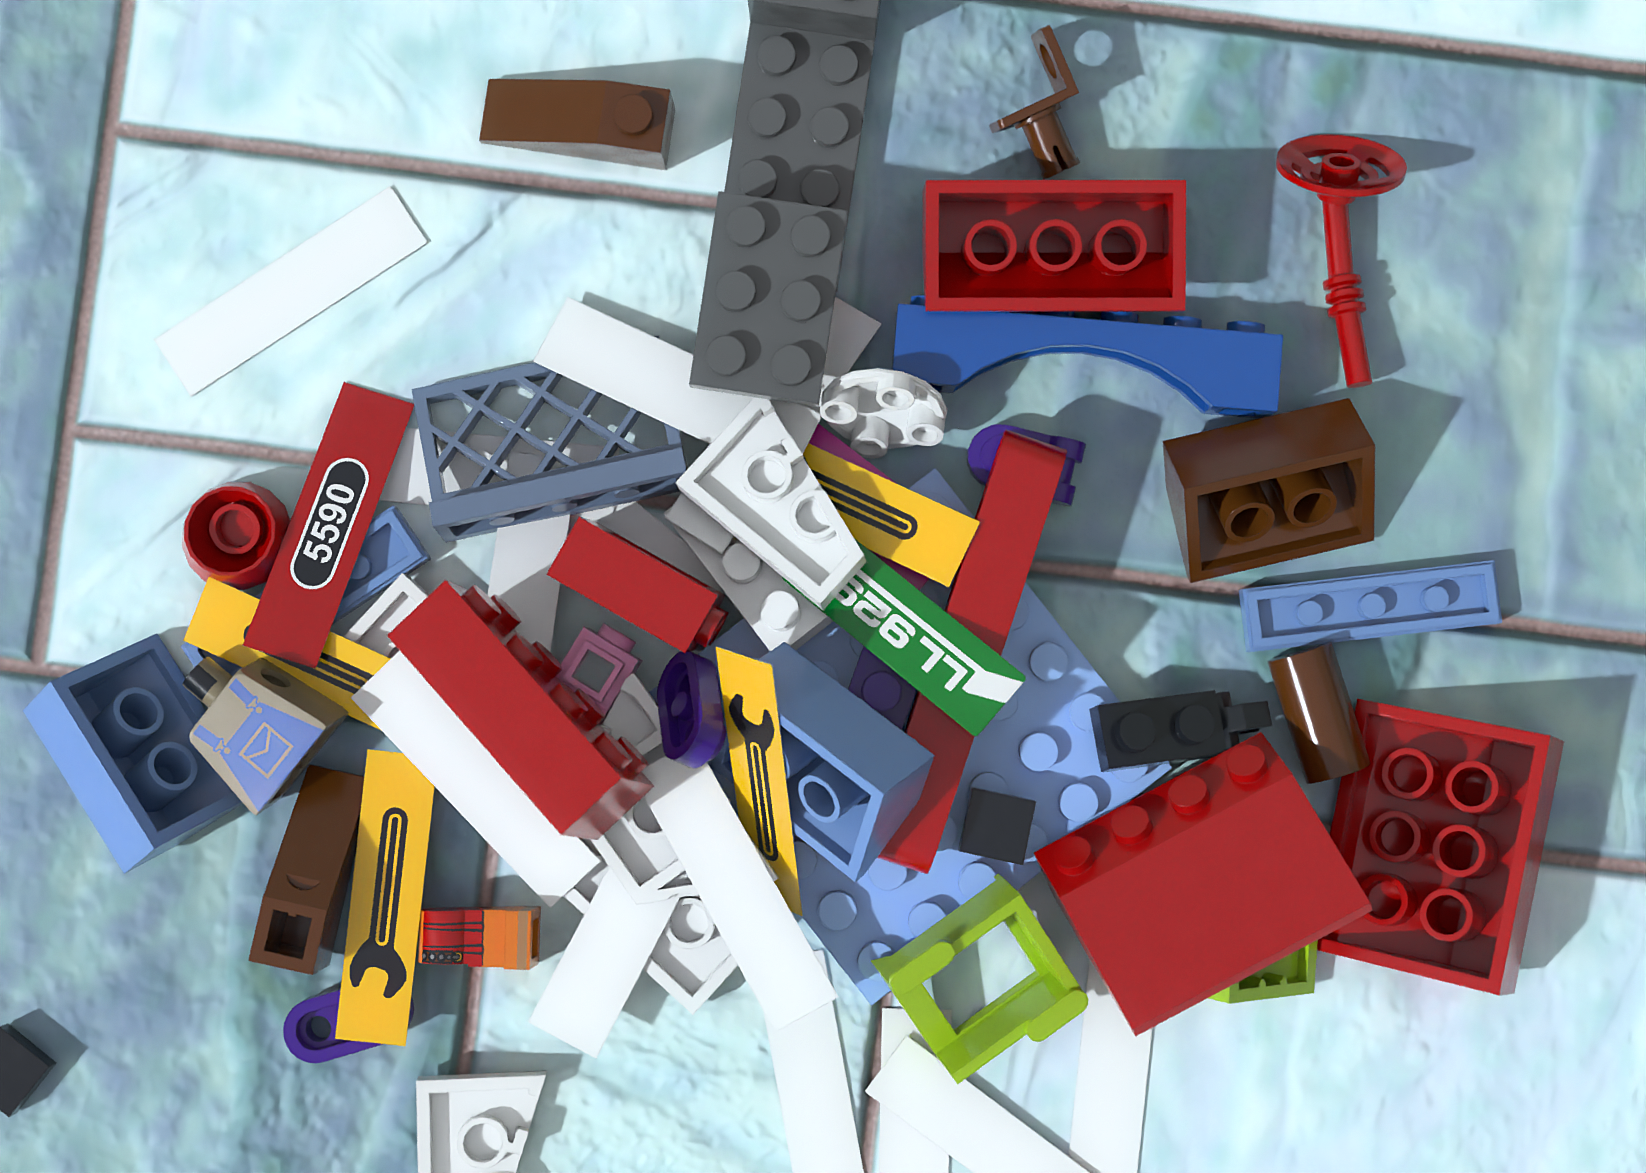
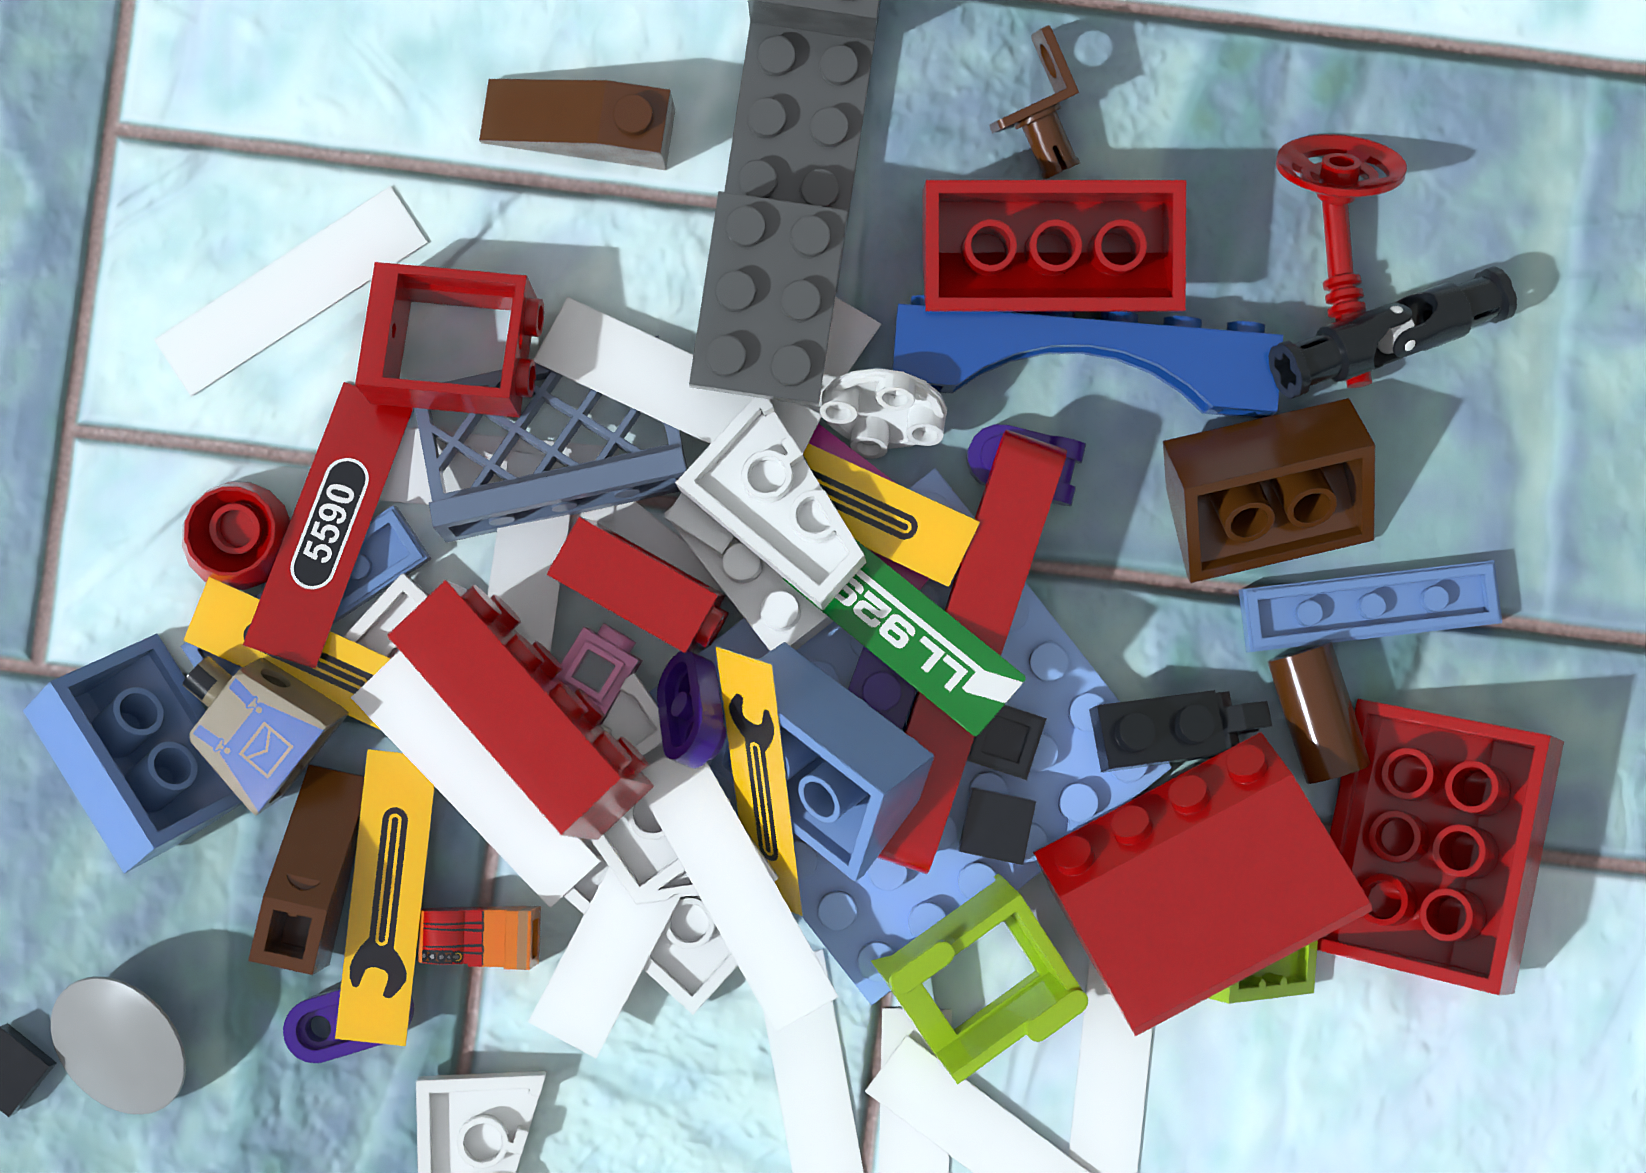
none -> light grey shield [50,976,186,1115]
none -> red window [355,262,544,418]
none -> black tile [967,705,1047,780]
none -> black piece [1269,266,1517,399]

